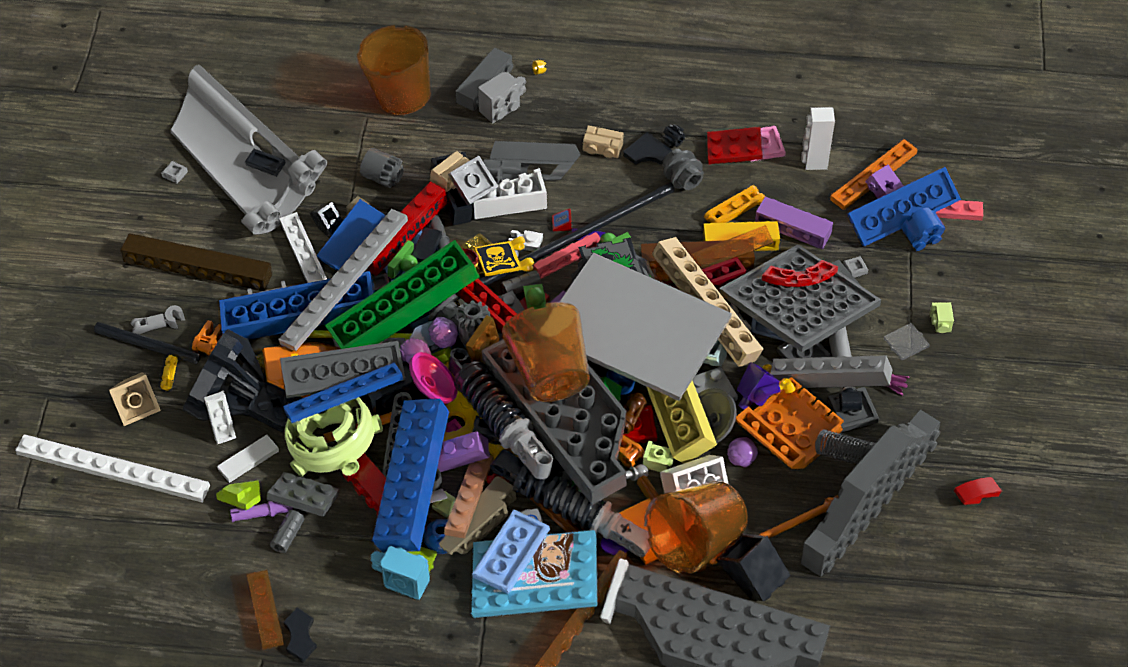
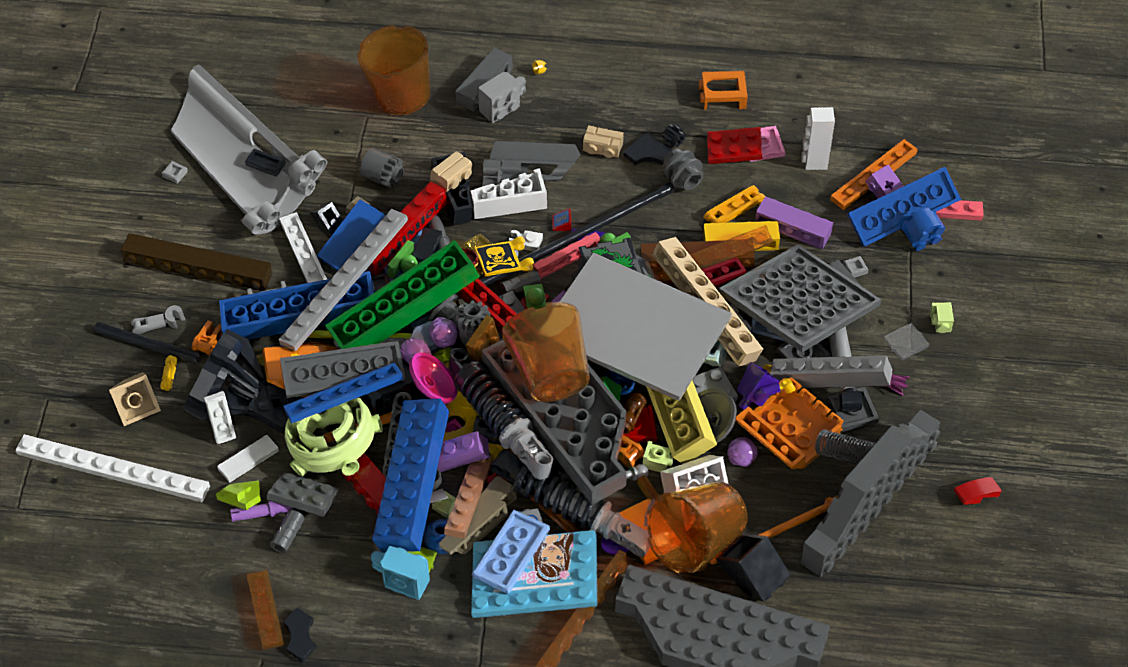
plate [448,156,499,206] -> none
white tile [600,559,629,624] -> none
red tile [761,260,838,287] -> none
none -> orange panel [698,71,747,110]

